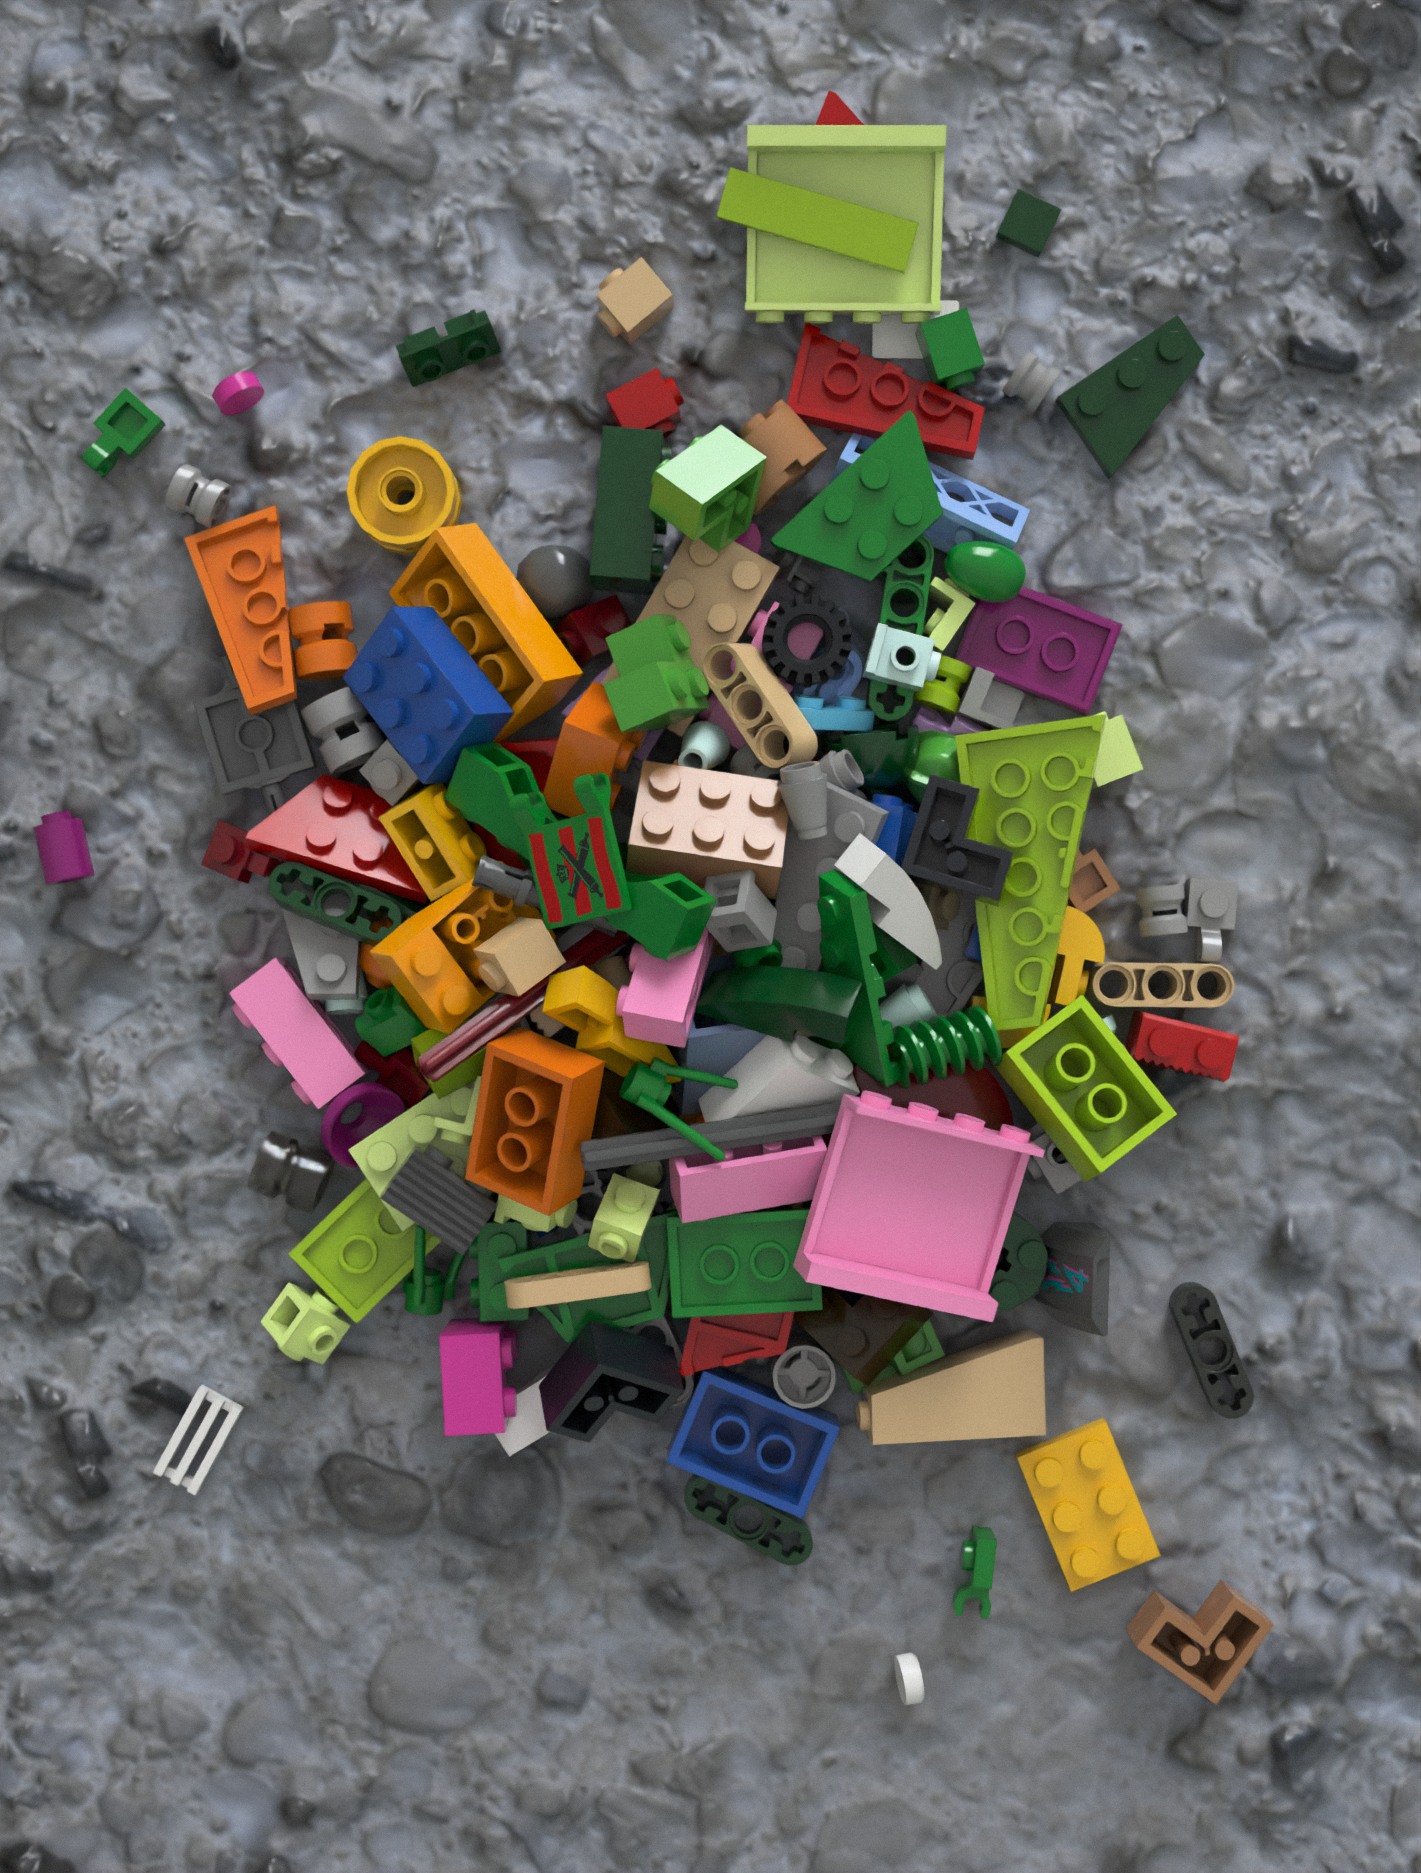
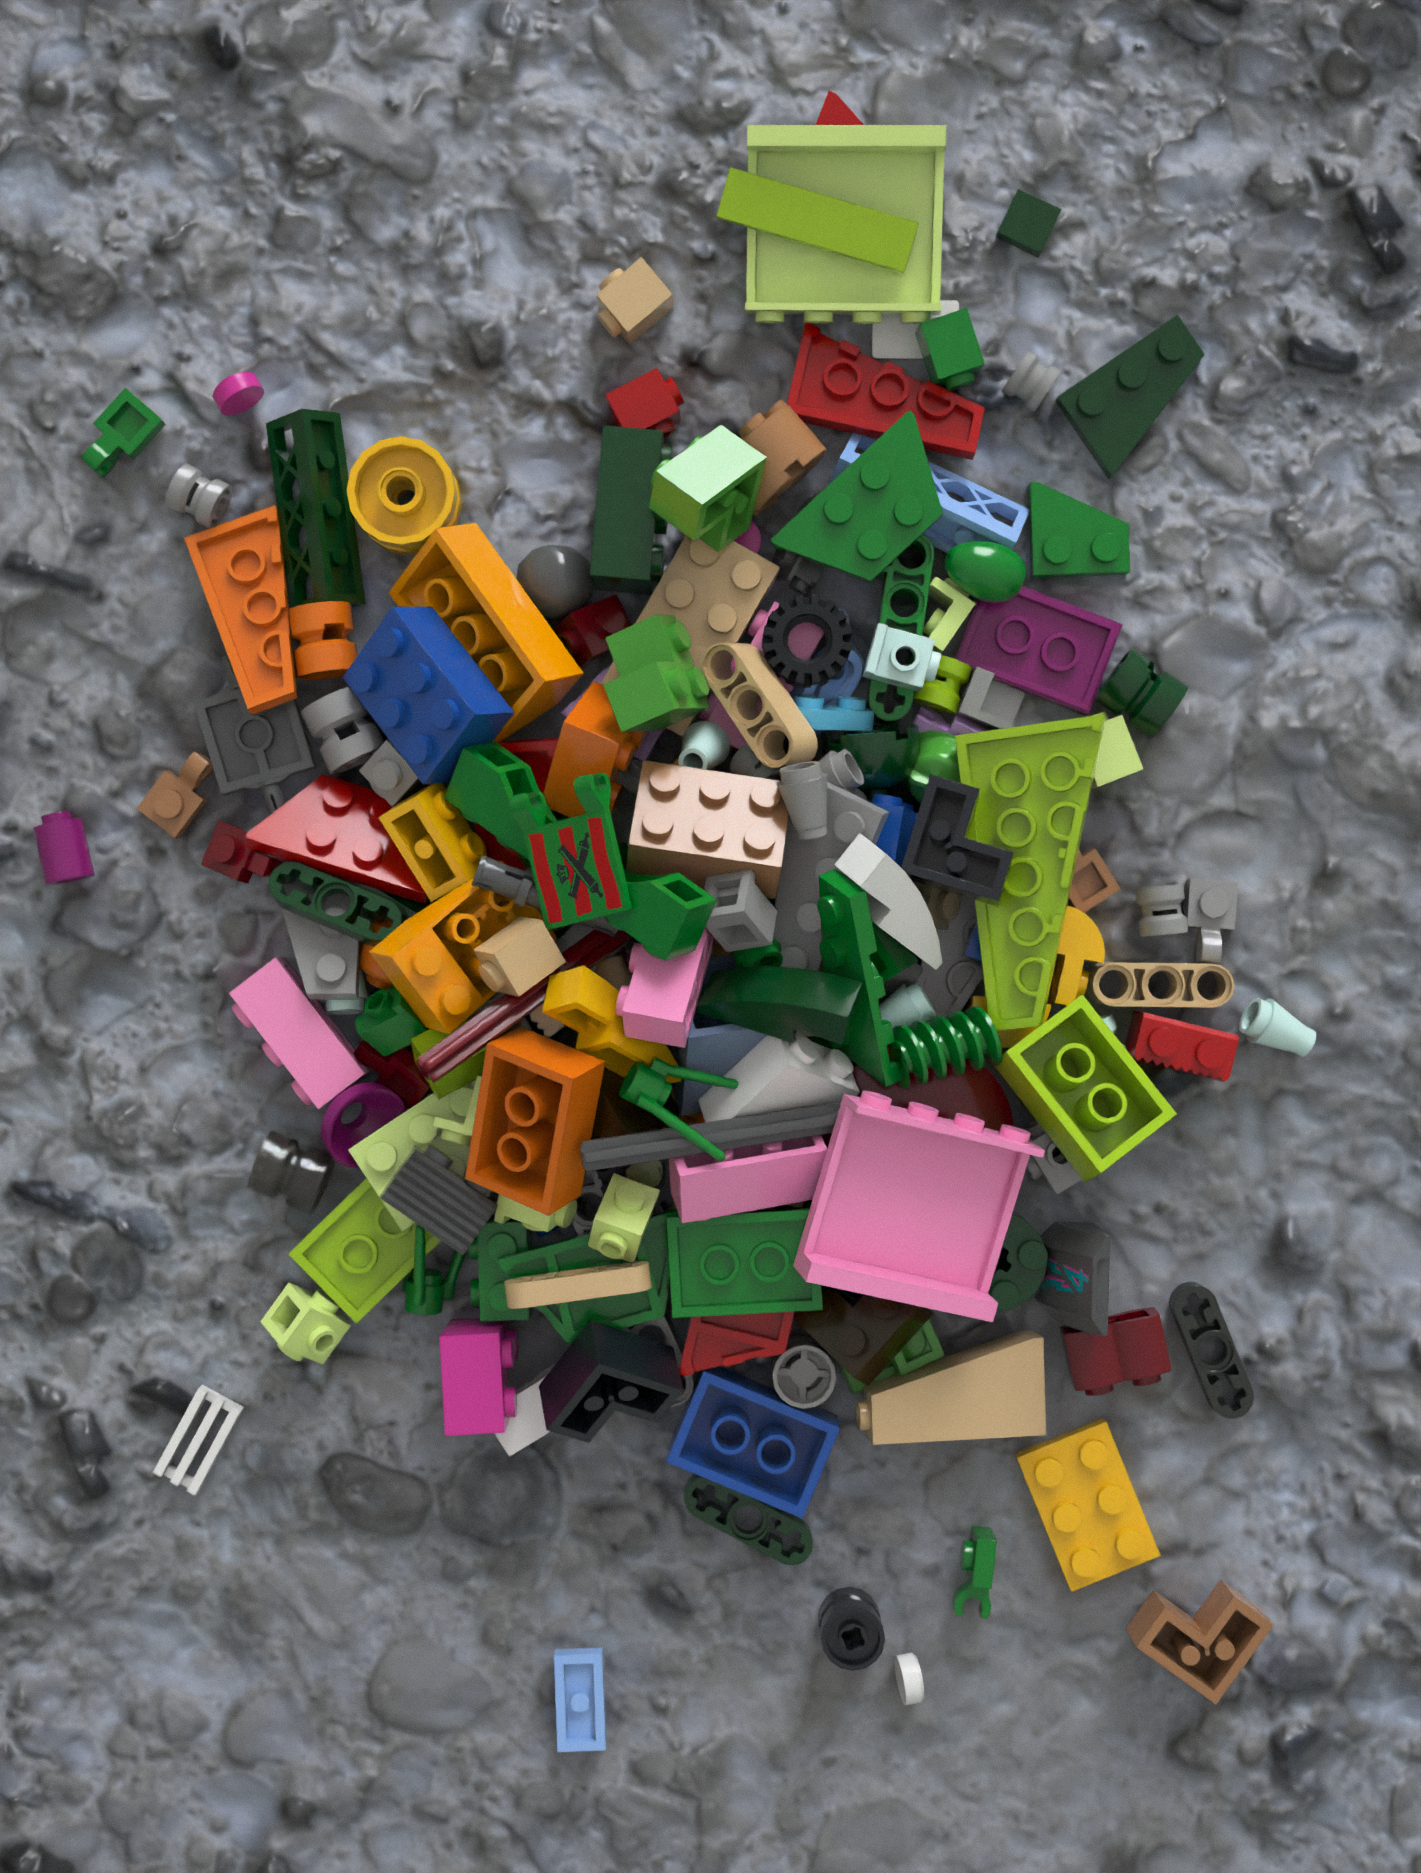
dark green hinge [396,309,502,387] -> none
none -> medium nougat plate [136,752,213,838]
none -> dark green fence [266,409,366,608]
none -> light blue plate [554,1647,607,1752]
none -> black wheel [818,1587,885,1671]
none -> green wing [1028,482,1130,578]
none -> dark red brick [1059,1307,1172,1396]
none -> dark green wheel [1095,648,1188,739]
none -> light aqua cone [1239,998,1316,1057]

